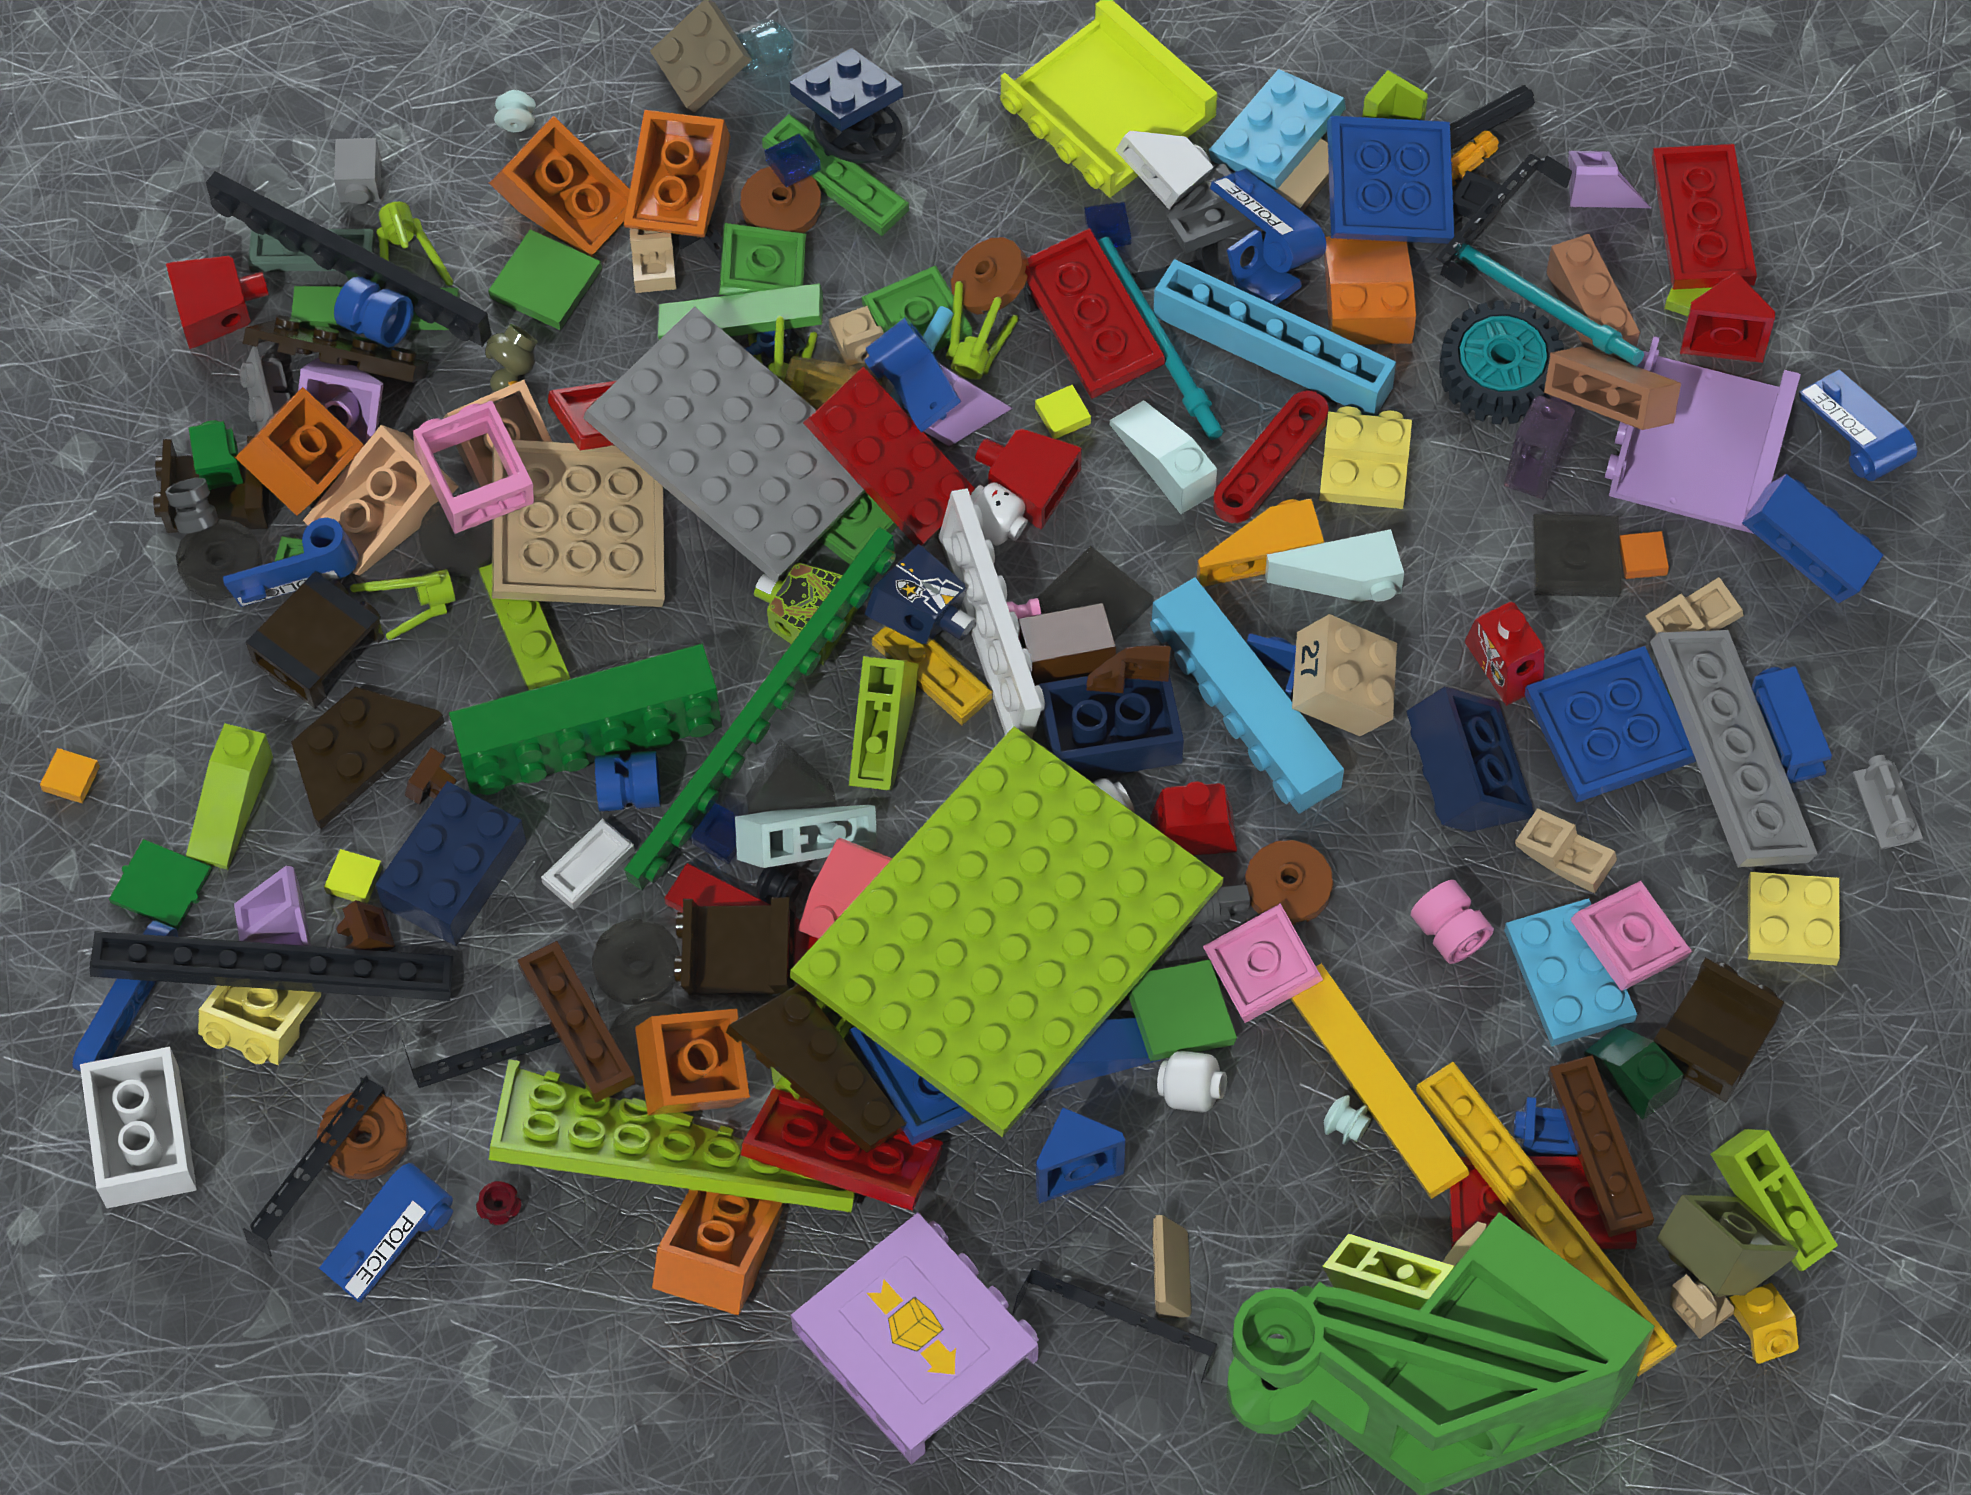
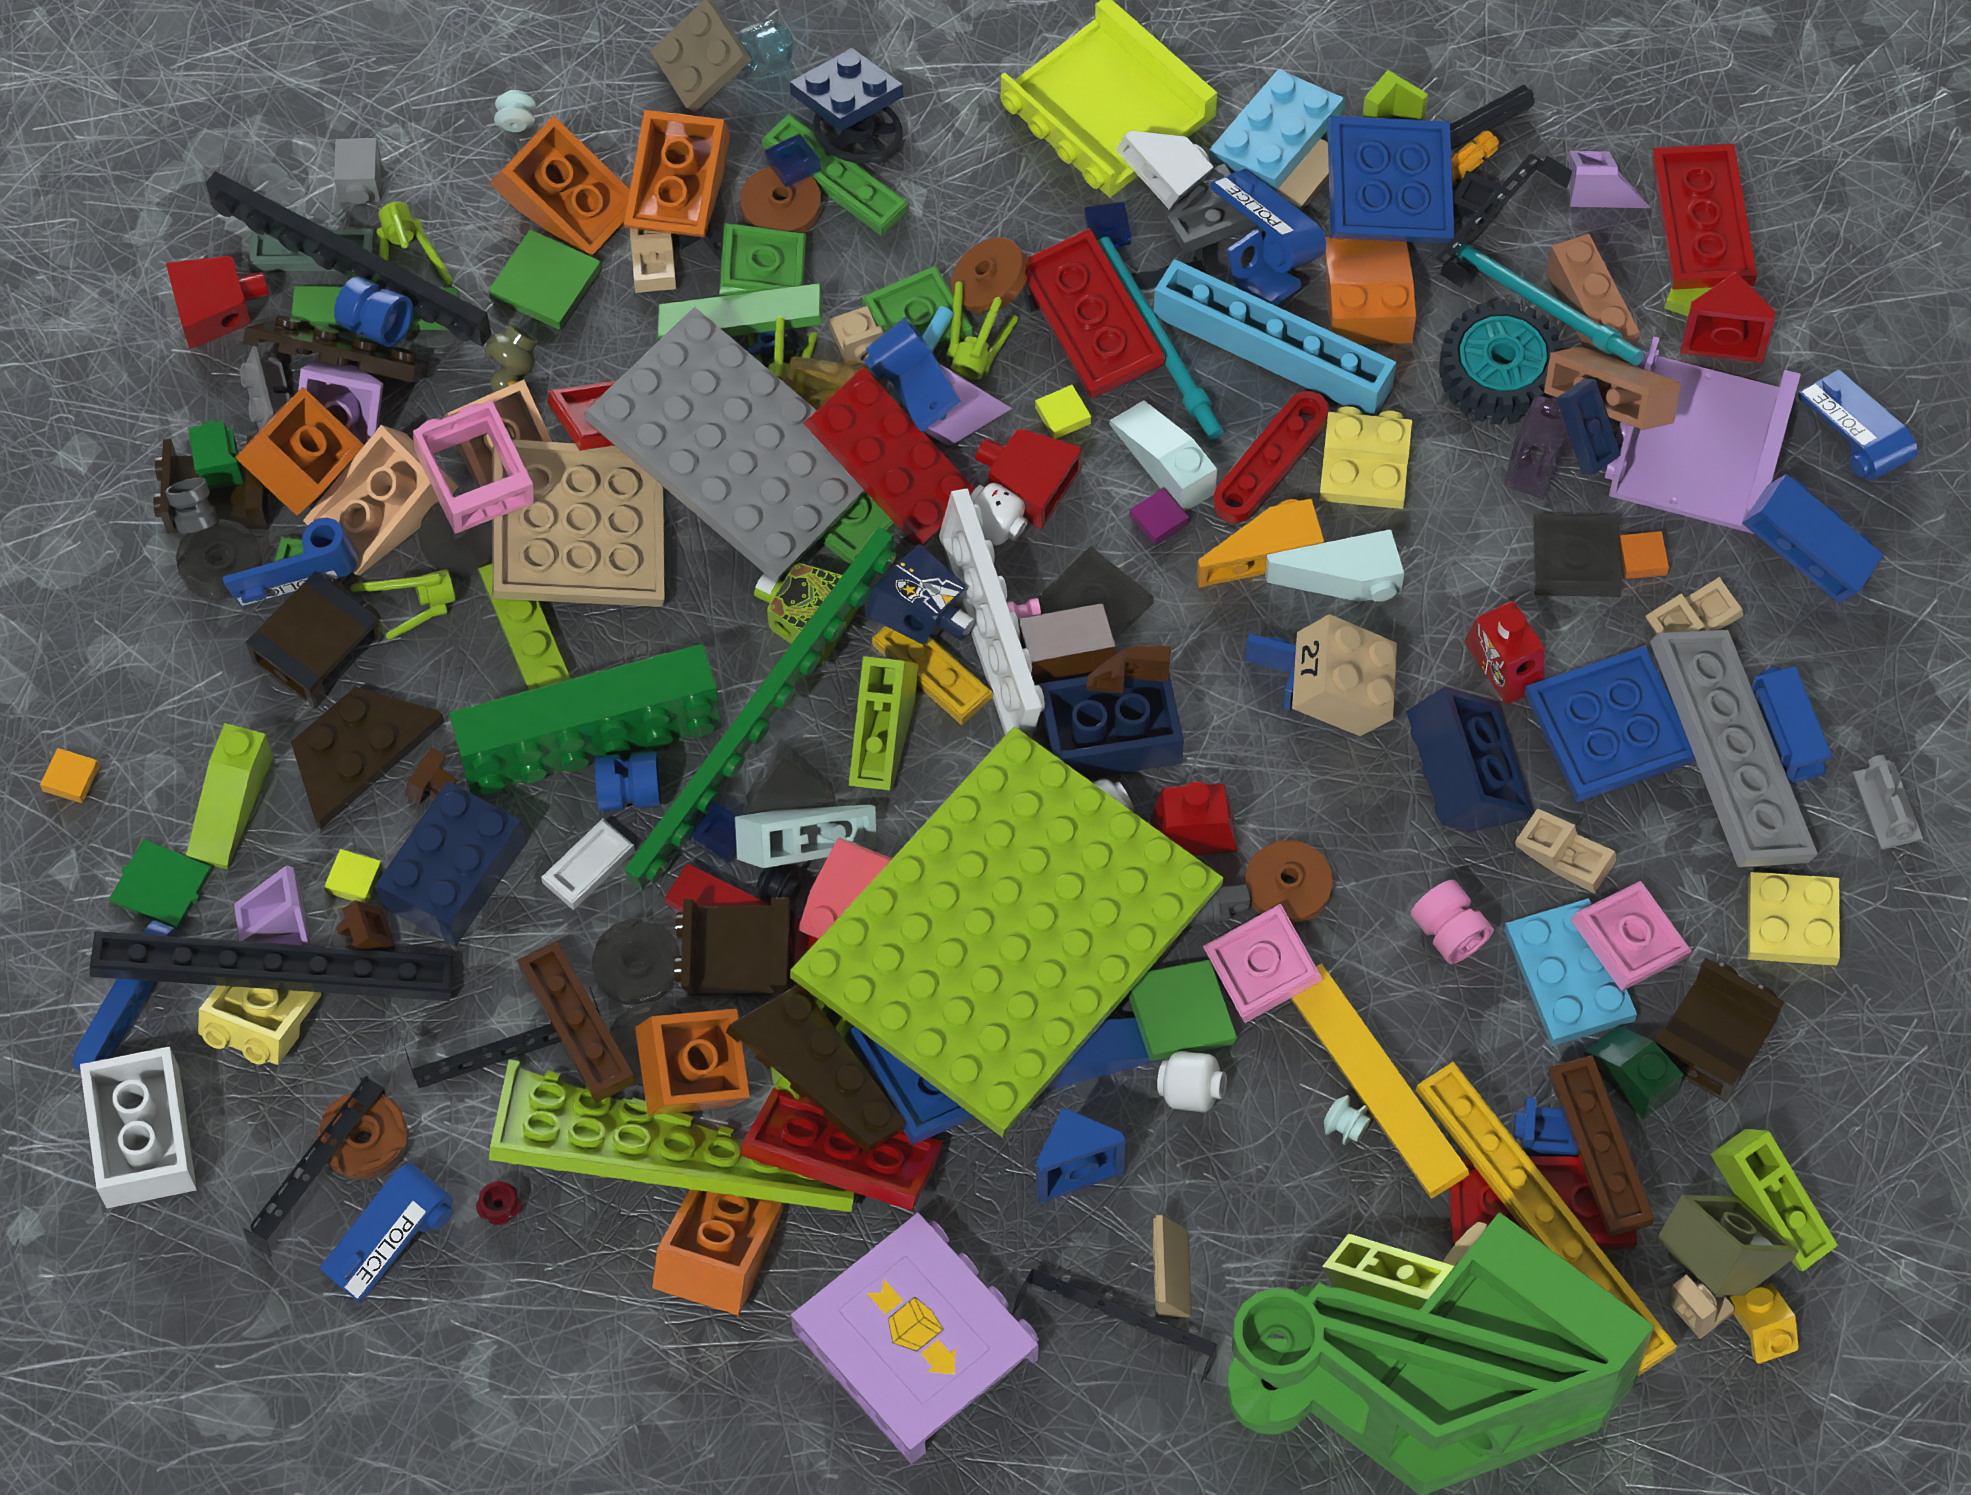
medium azure brick [1150,577,1344,814] -> none
none -> magenta tile [1129,488,1189,546]
none -> dark blue plate [1556,379,1621,475]

